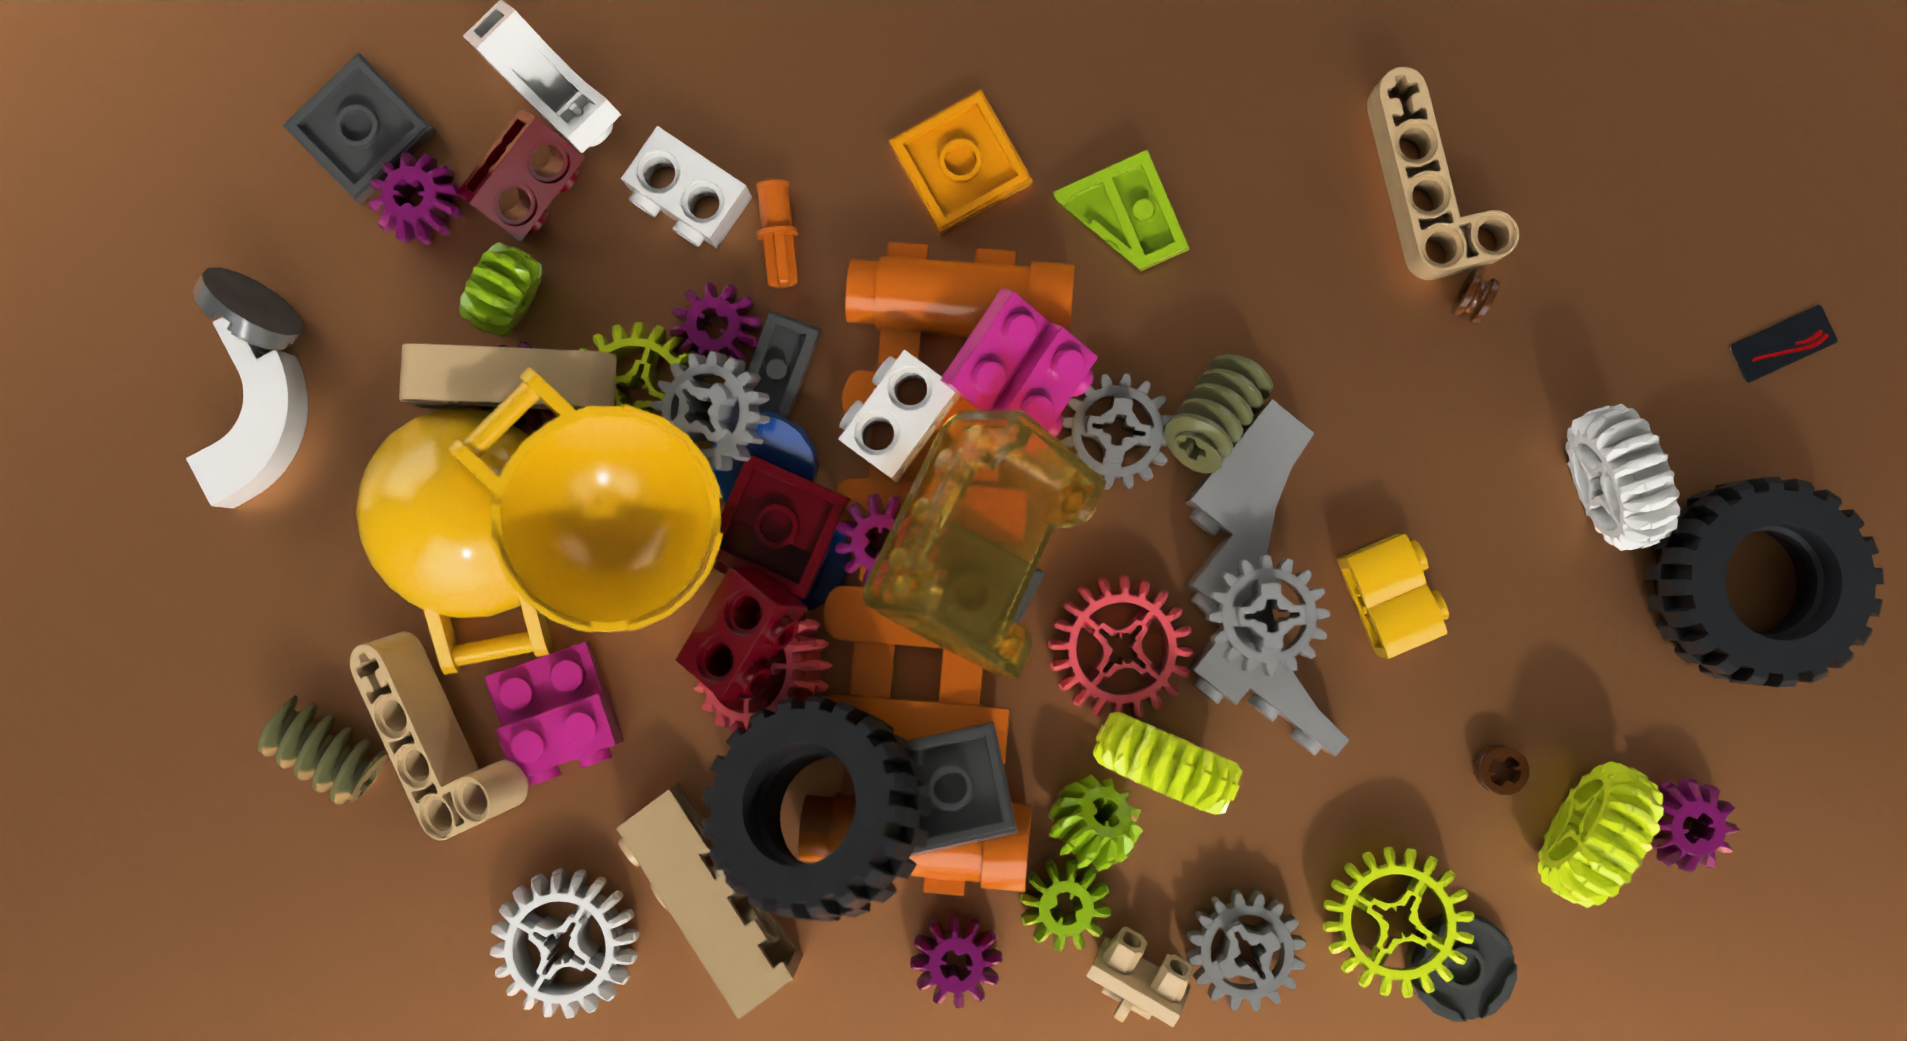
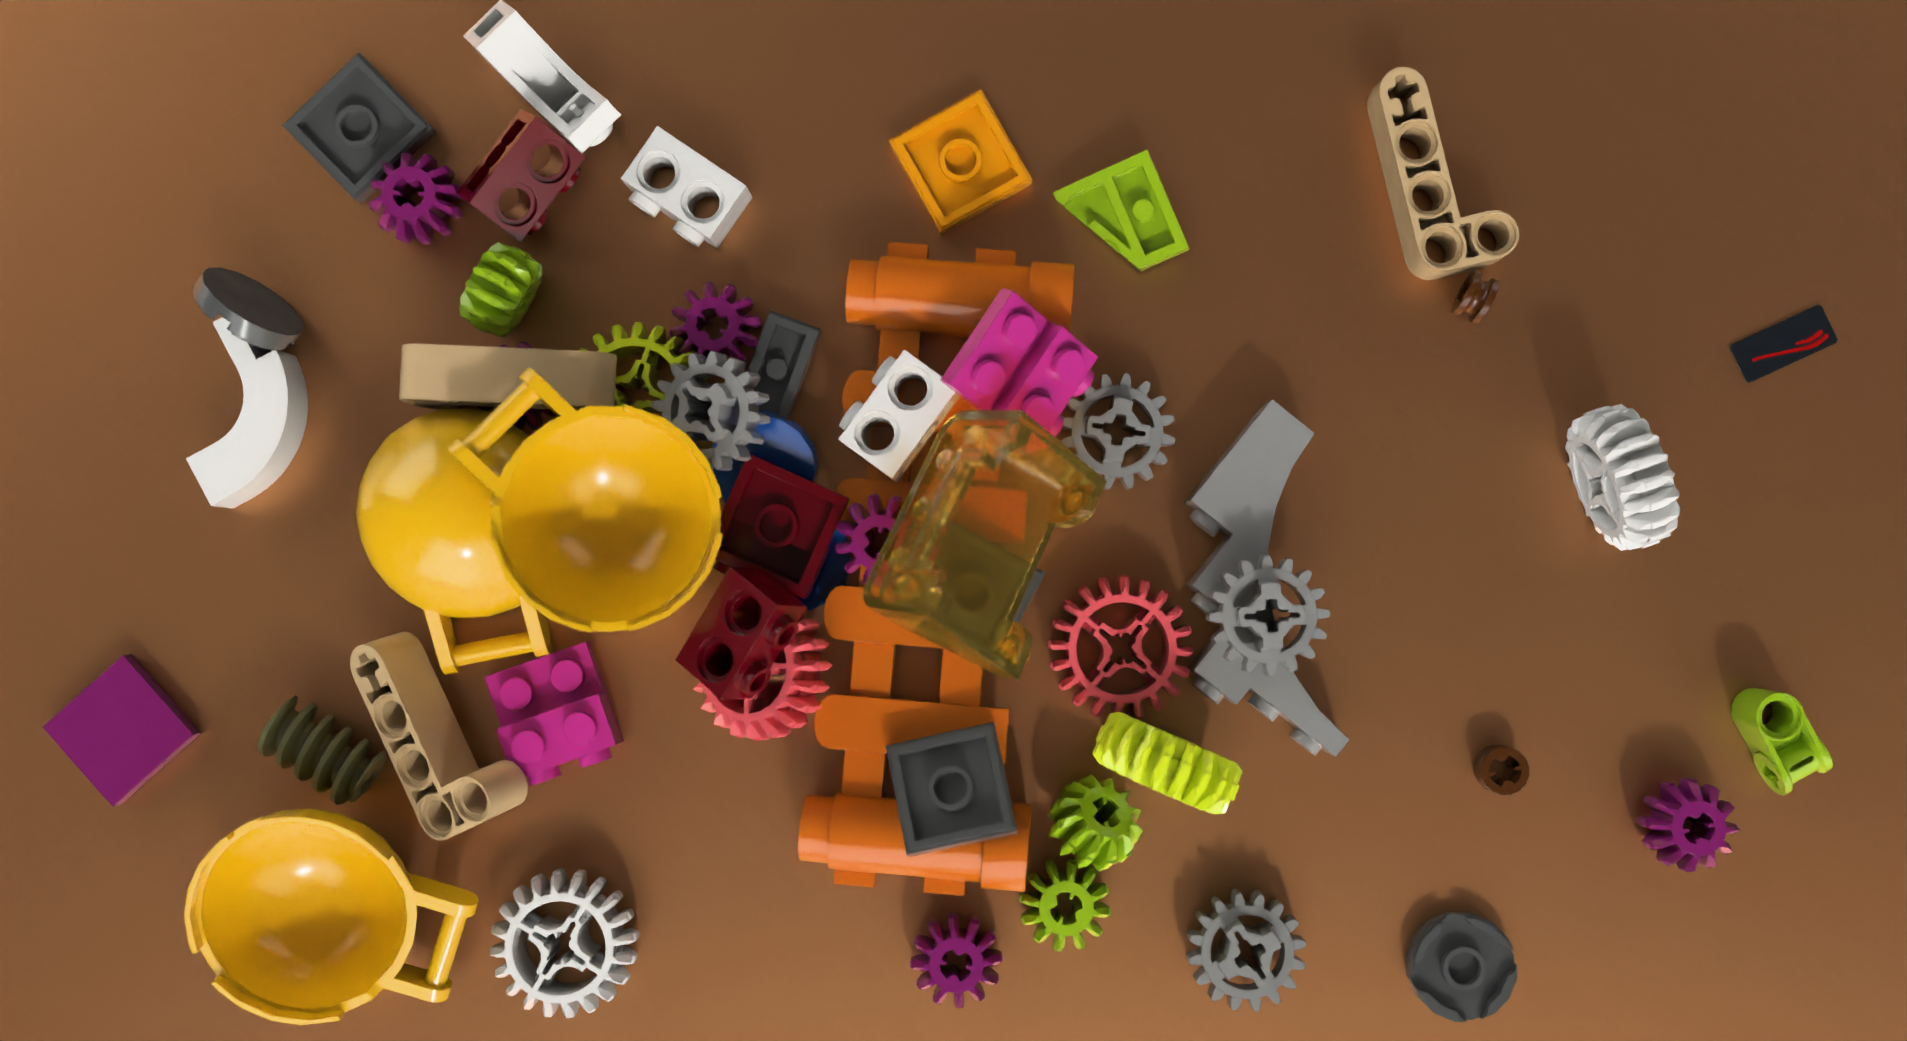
tan wedge [616,783,803,1020] -> none
black tyre [702,696,931,922] -> none
orange axle [756,179,799,289] -> none
tan hips [1086,926,1193,1027] -> none
olive piece [1164,354,1274,474] -> none
neon yellow gear [1323,847,1474,998] -> none
yellow brick [1337,534,1449,659] -> none
neon yellow gear [1538,761,1664,908] -> none
black tyre [1645,477,1884,687] -> none
none -> magenta tile [43,654,201,807]
none -> yellow windscreen [184,809,479,1025]
none -> lime piece [1731,687,1833,795]

